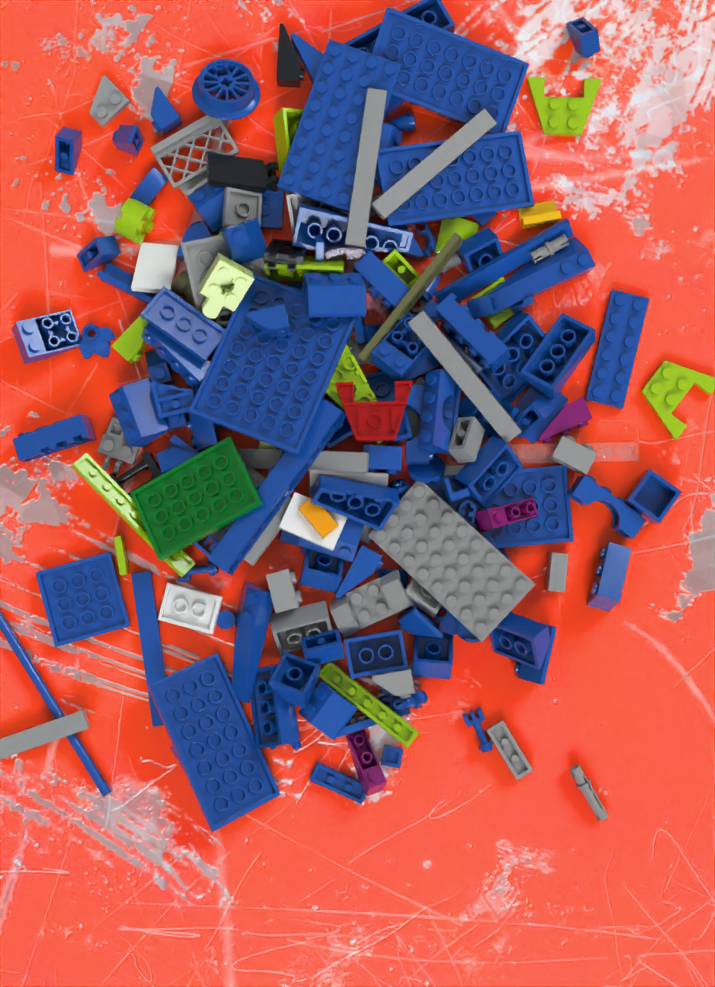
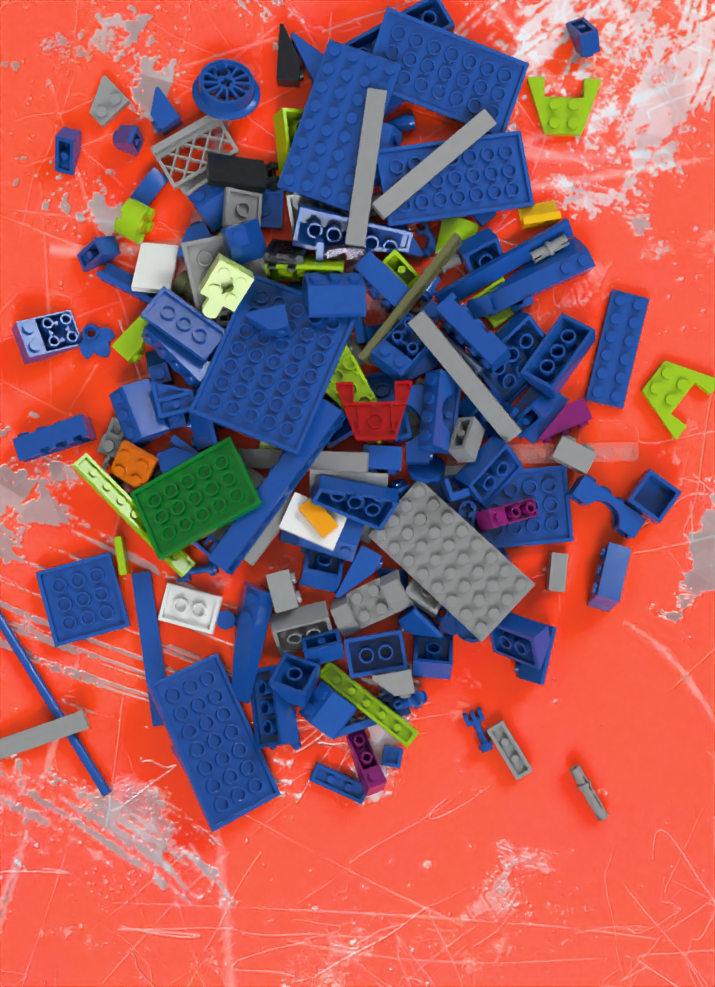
none -> orange plate [109,440,158,488]

